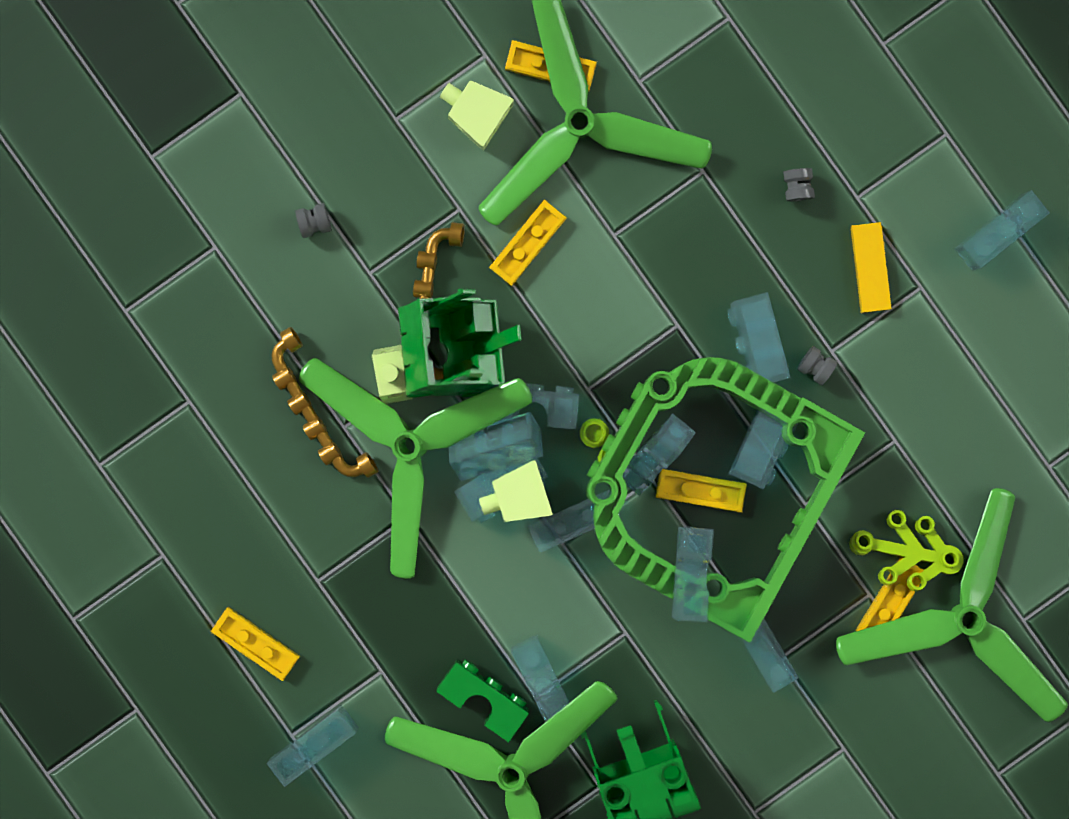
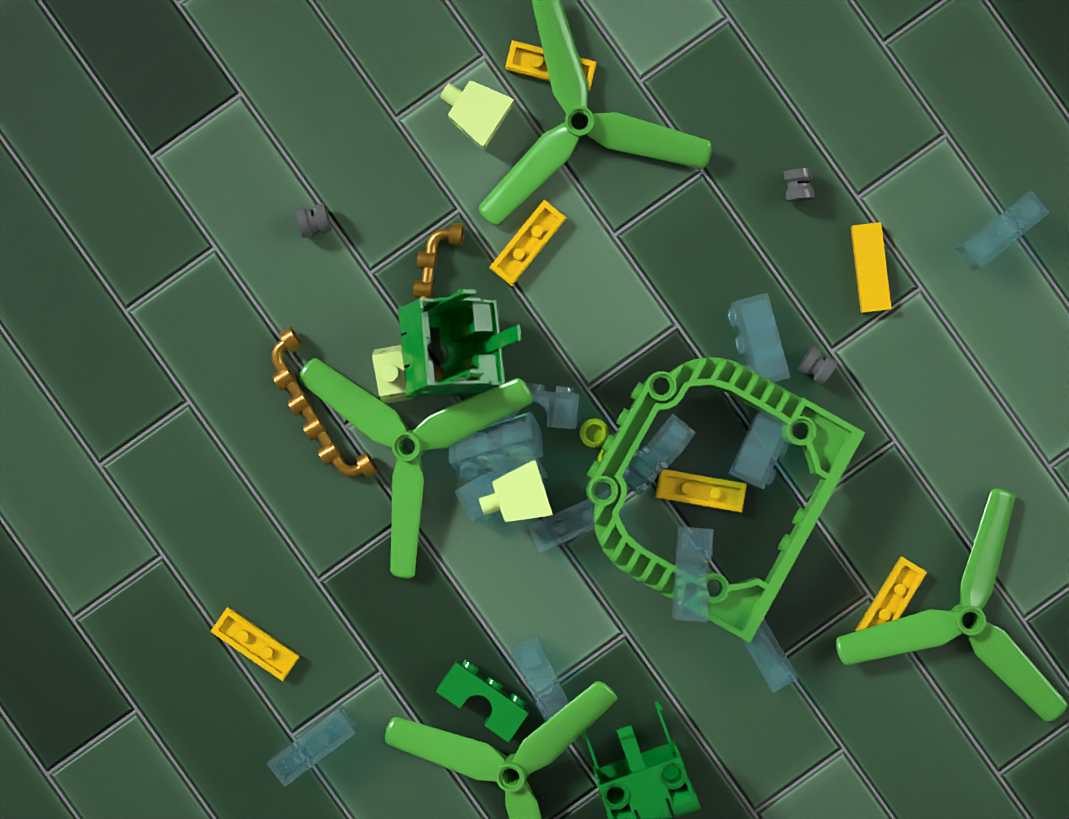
lime plant [849,510,964,592] -> none

